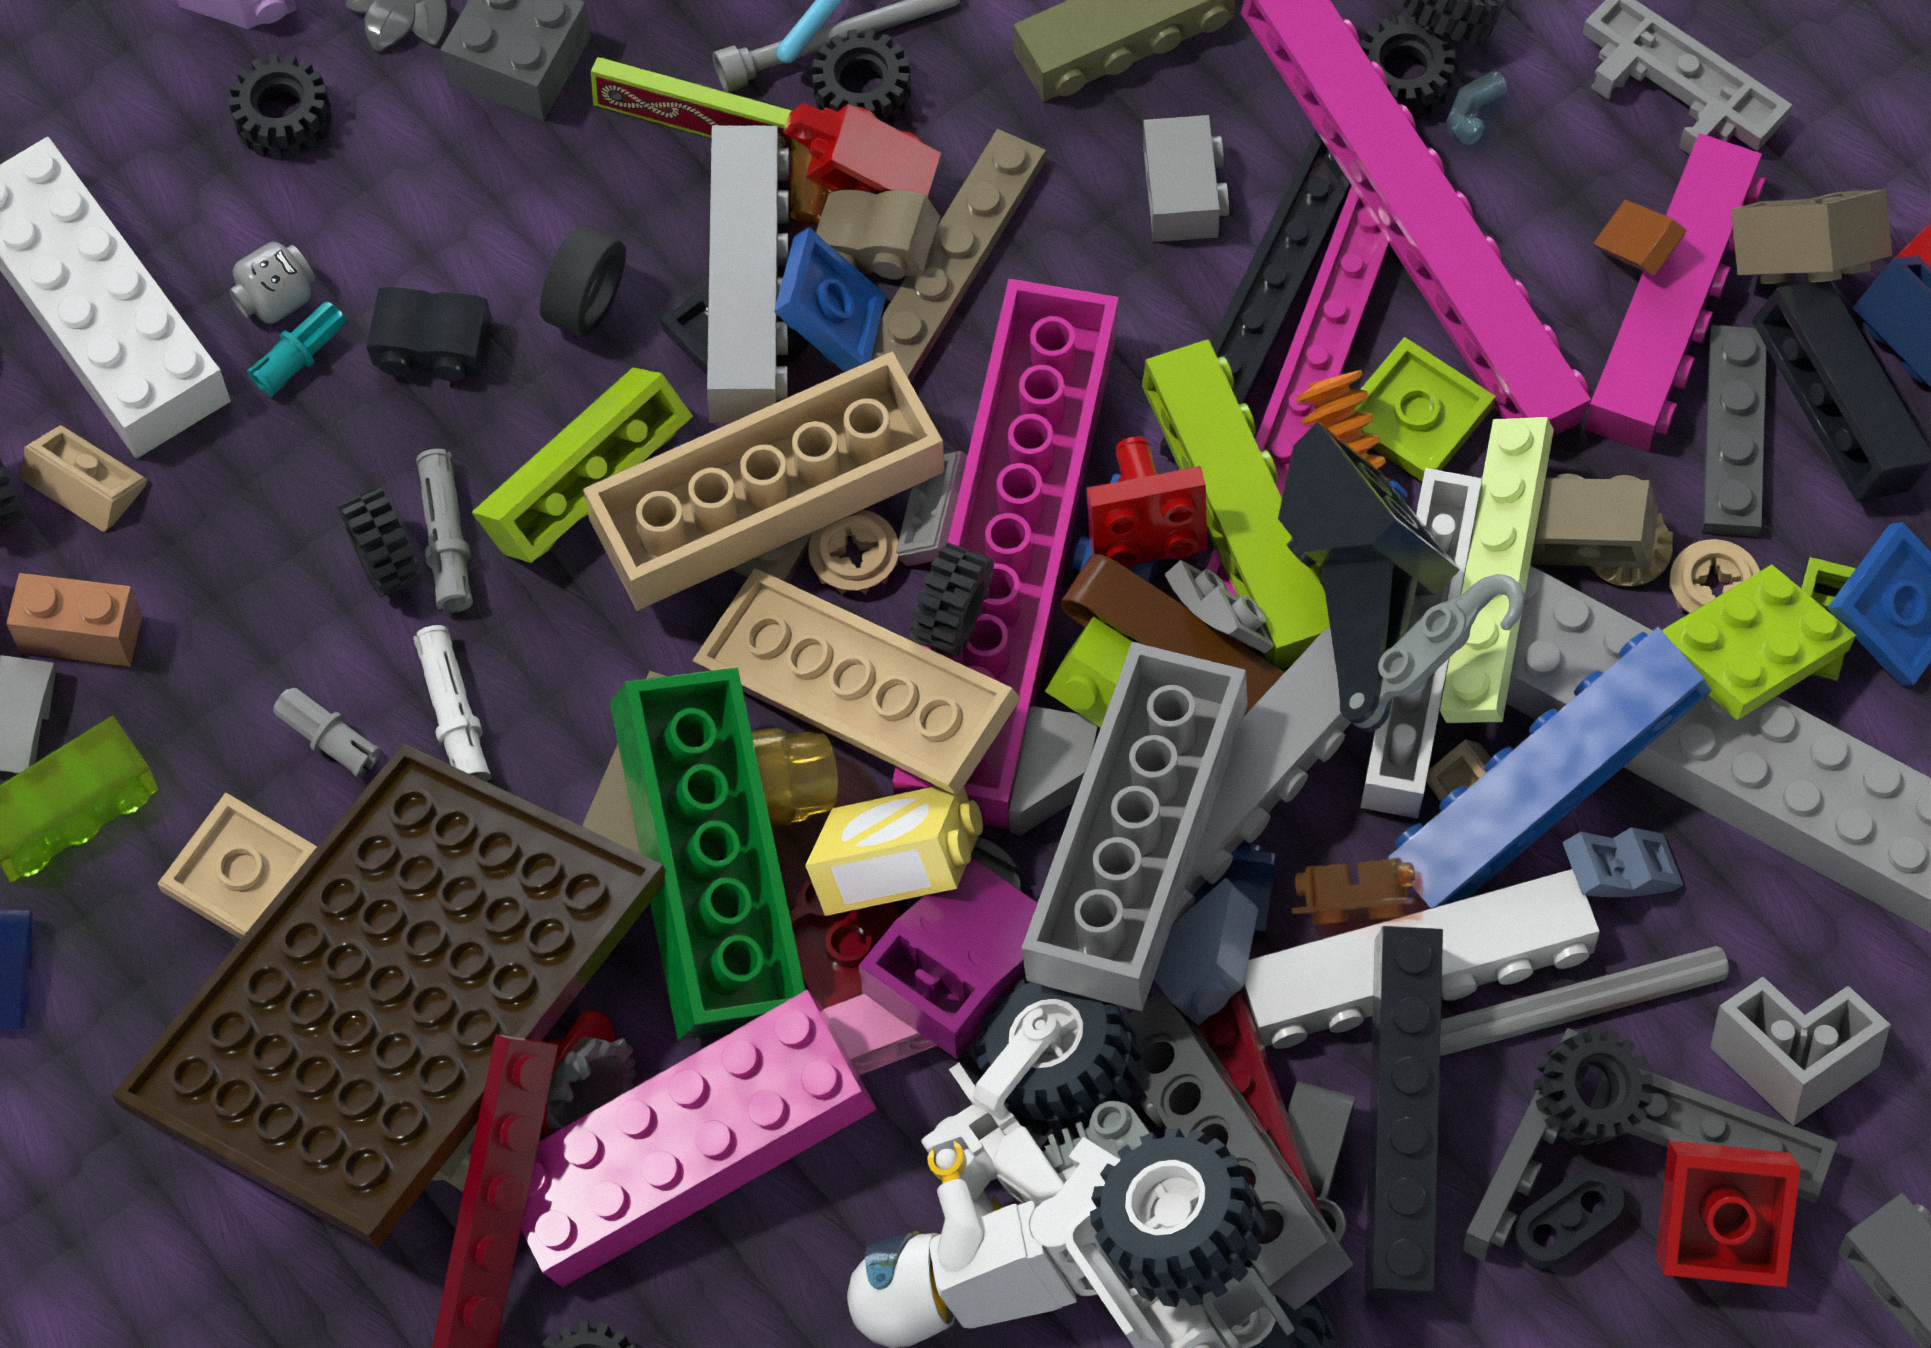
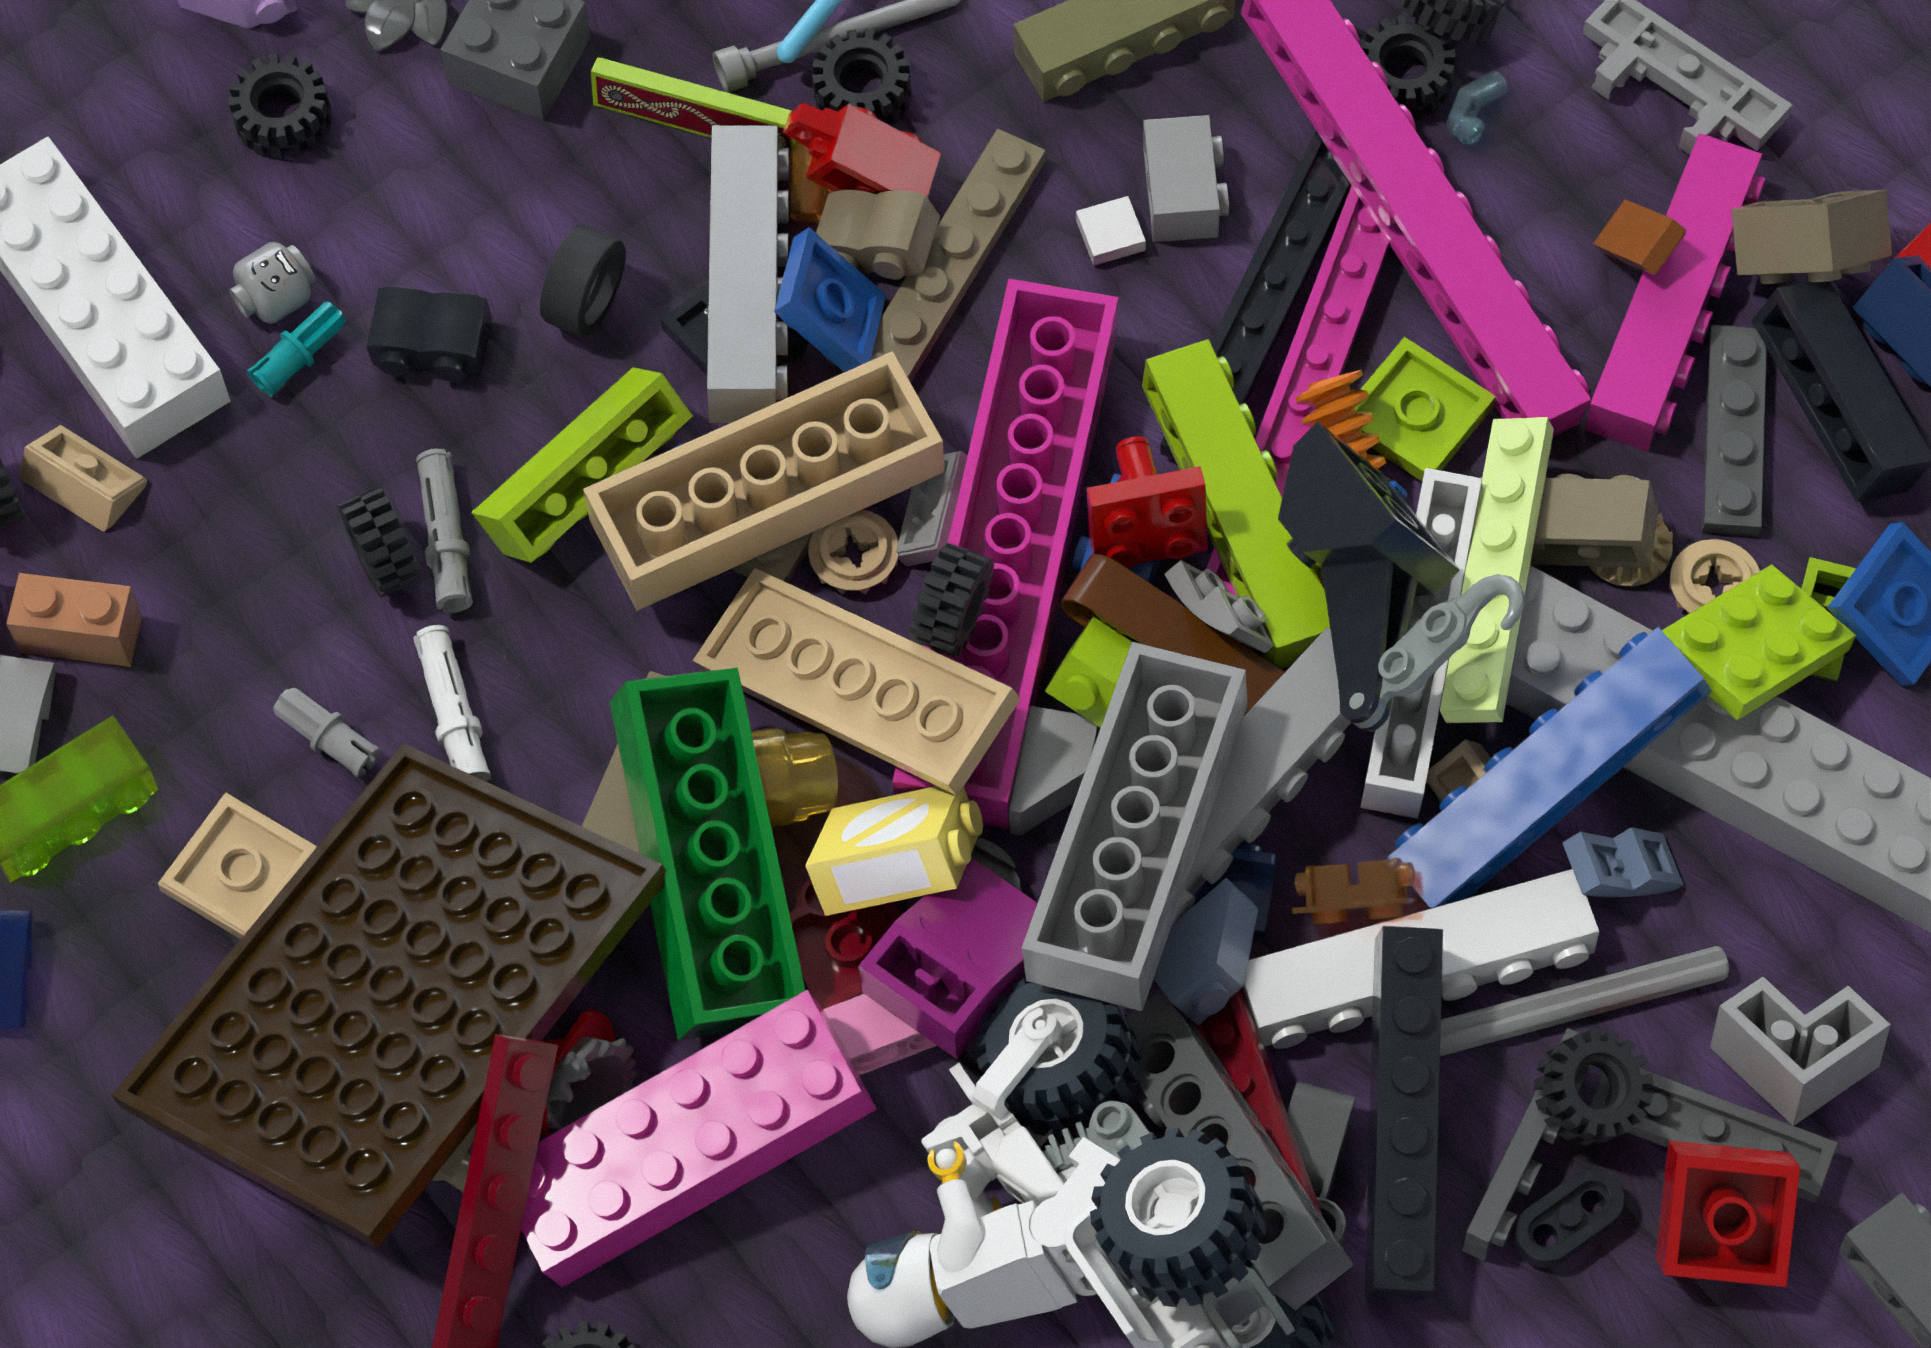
none -> white tile [1076,196,1146,266]

